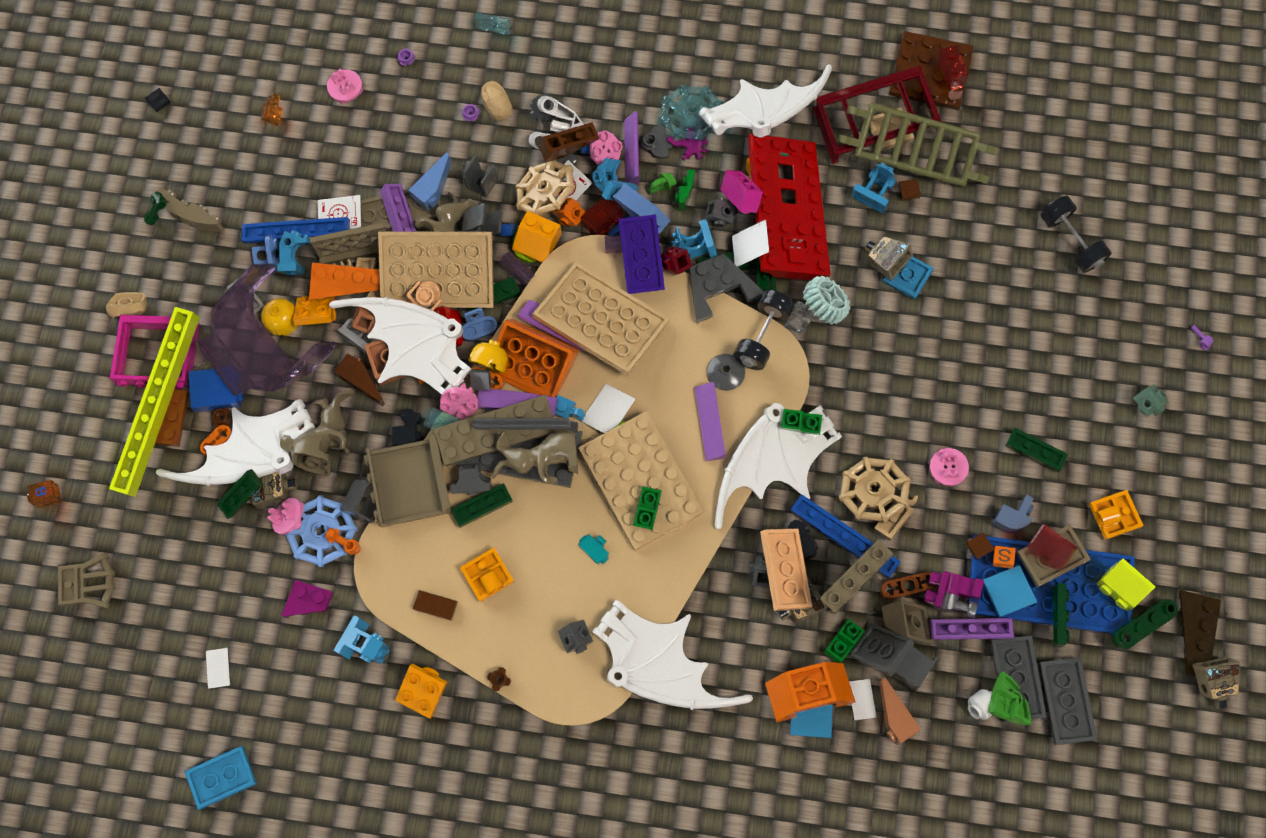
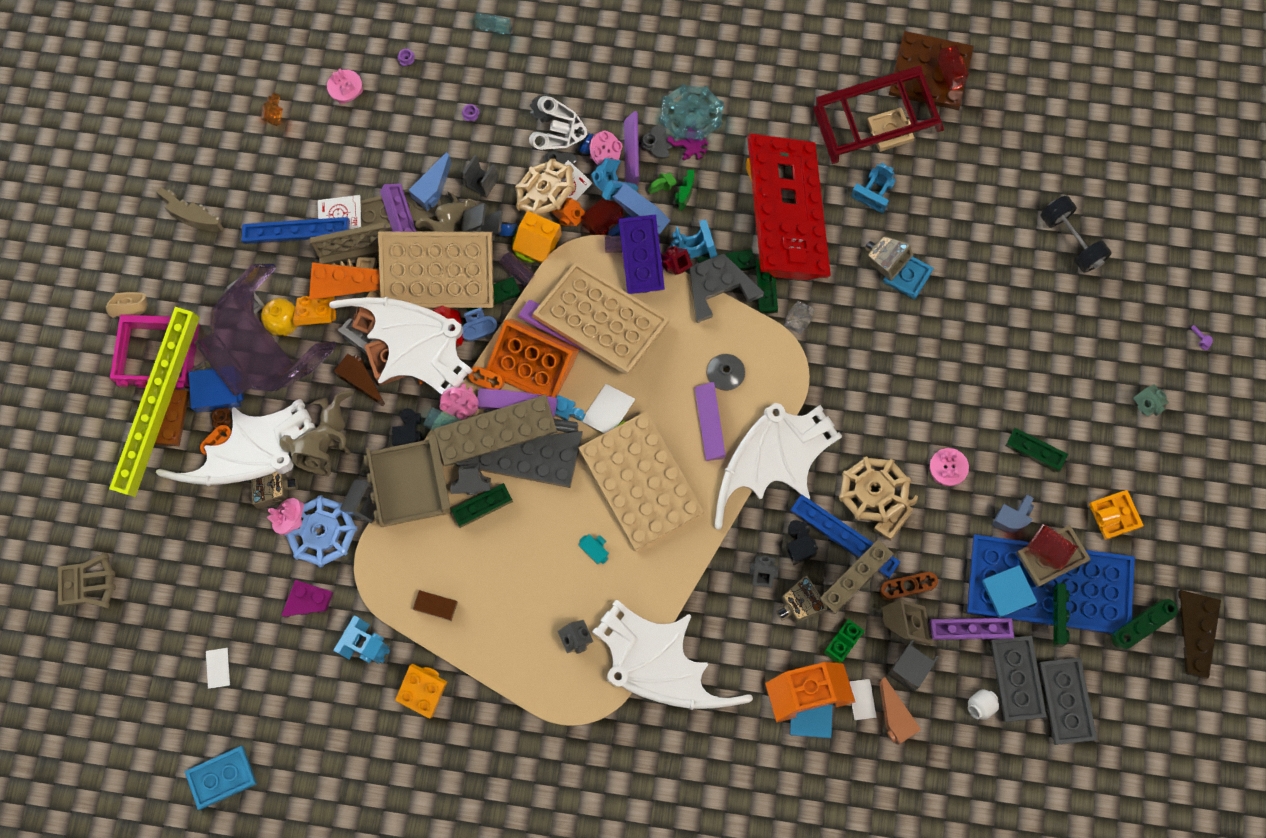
clear orange brick [27,480,61,508] -> none
dark green bar [144,192,167,225] -> none
black tile [145,88,171,112] -> none
dark green plate [217,469,263,519] -> none
medium blue bracket [252,235,280,273] -> none
dark azure tile [277,230,311,275] -> none
orange bar [325,528,361,555] -> none
light nougat piece [406,281,442,311] -> none
light orange plate [460,547,514,602] -> none
yellow cylinder [468,340,508,373] -> none
dark grey tile [470,369,491,390] -> none
dark grey axle [474,418,570,429] -> none
tan piece [481,81,513,121] -> none
reddish brown plate [487,667,511,691] -> none
dark tan animal [492,417,578,484] -> none
reddish brown slope [539,122,599,162] -> none
green slope [633,486,662,530] -> none
white animal [699,64,832,137] -> none
dark grey brick [705,199,736,227] -> none
dark pink brick [720,170,763,214] -> none
white sticker [732,220,769,267] -> none
black axle [733,290,794,370] -> none
light nougat plate [760,529,812,611] -> none
green slope [781,409,822,435] -> none
light aqua gear [803,276,851,325] -> none
olive bar [838,103,998,187] -> none
dark grey plate [849,623,914,677] -> none
reddish brown tile [898,179,921,201] -> none
magenta hips [924,571,984,618] -> none
reddish brown tile [966,532,995,560] -> none
bright green brick [989,671,1031,726] -> none
orange tile [993,546,1016,569] -> none
neon yellow slope [1096,559,1156,611] -> none
dark tan torso [1193,657,1240,709] -> none

